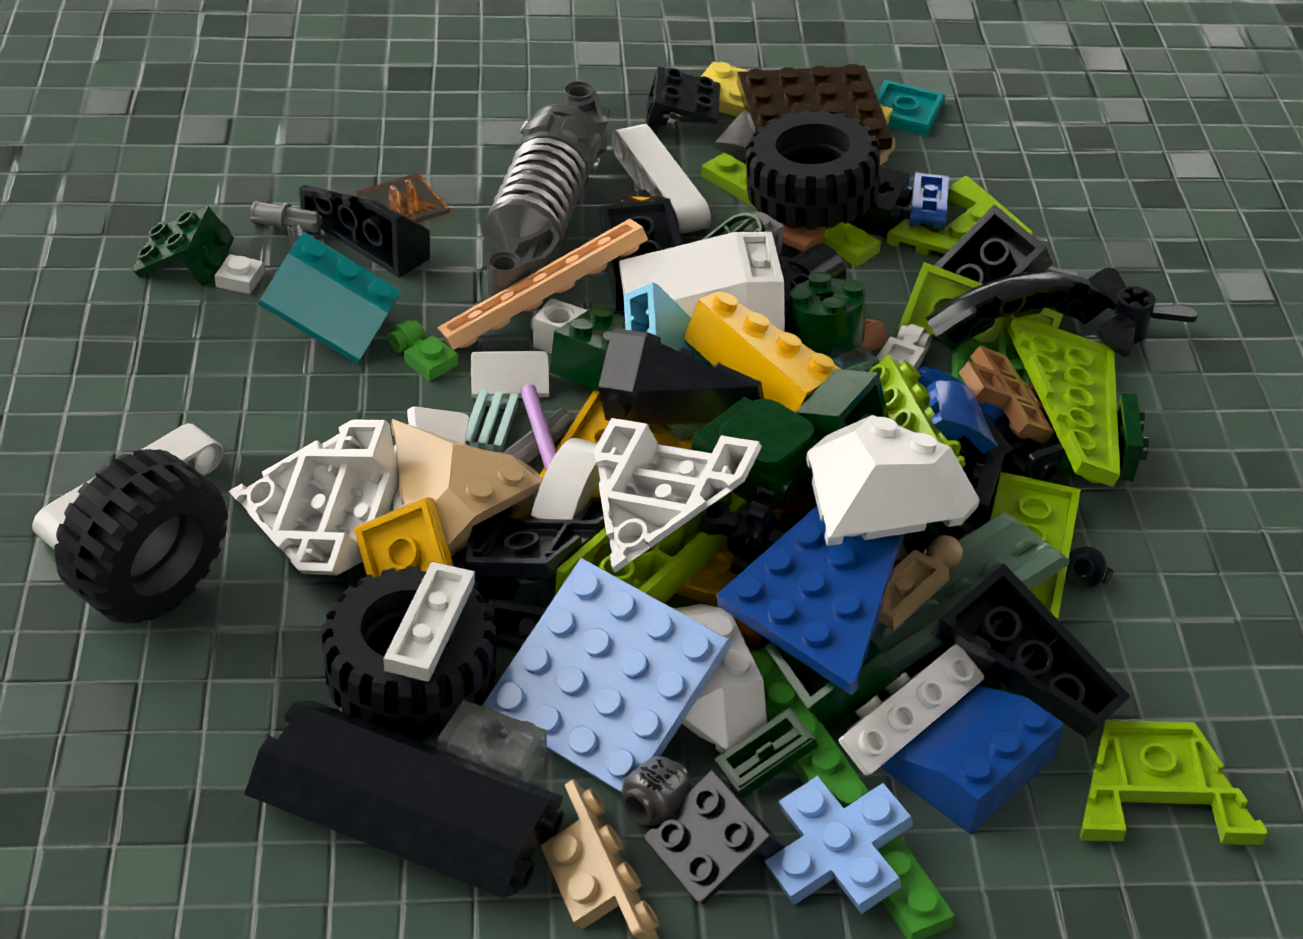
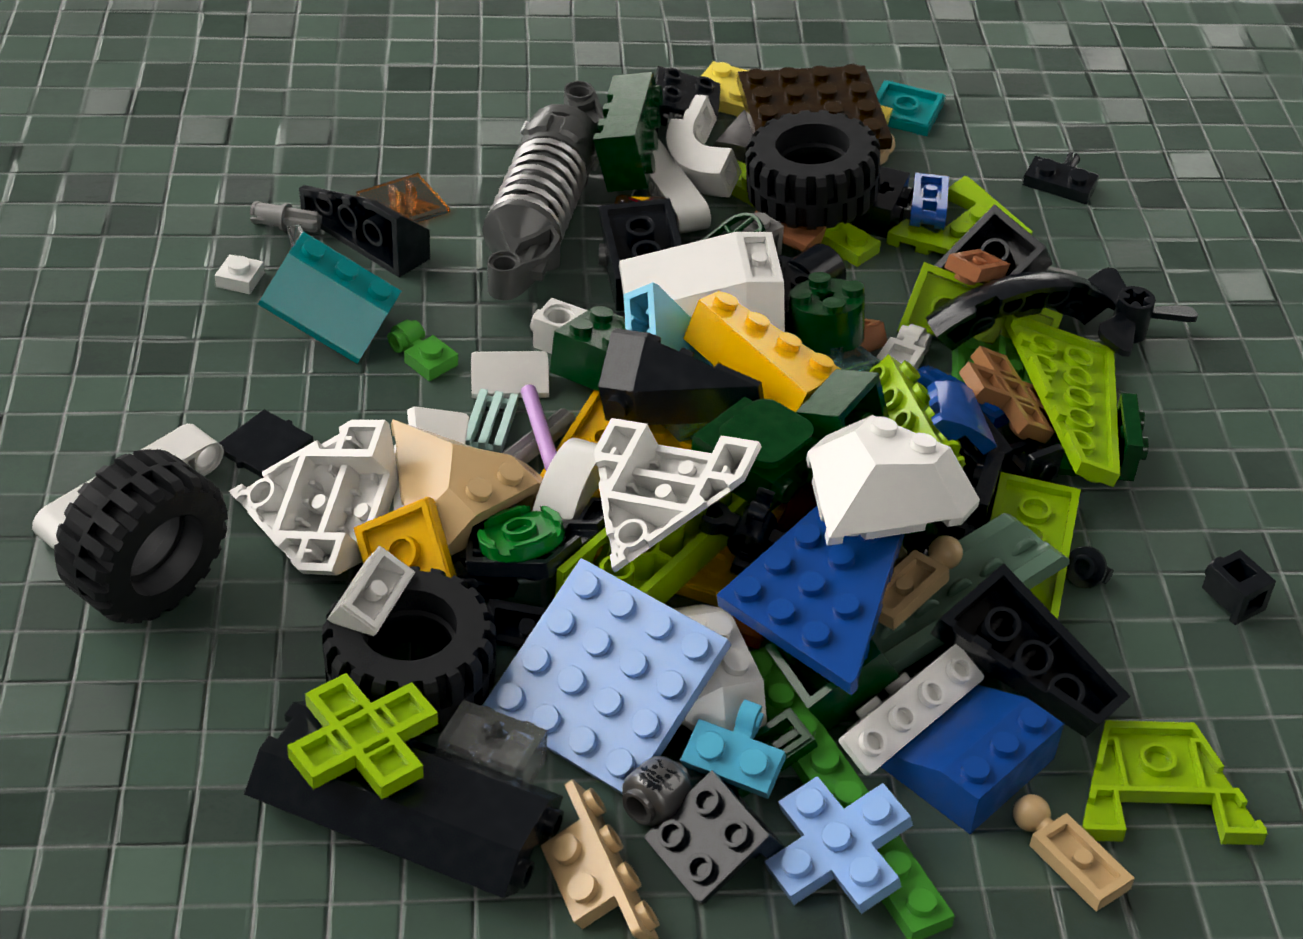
dark green bracket [132,206,234,286] -> none
white plate [384,562,475,682] -> none
light nougat plate [437,219,648,350] -> none
none -> black piece [219,409,313,478]
none -> lime plate [287,673,438,799]
none -> white slope [327,545,415,636]
none -> green tile [477,505,565,563]
none -> dark green wedge [593,72,663,192]
none -> white arch [666,95,741,197]
none -> medium azure plate [680,699,786,799]
none -> nougat plate [944,249,1010,285]
none -> tan plate [1013,794,1134,912]
none -> black plate [1023,152,1099,205]
none -> black brick [1202,550,1276,625]

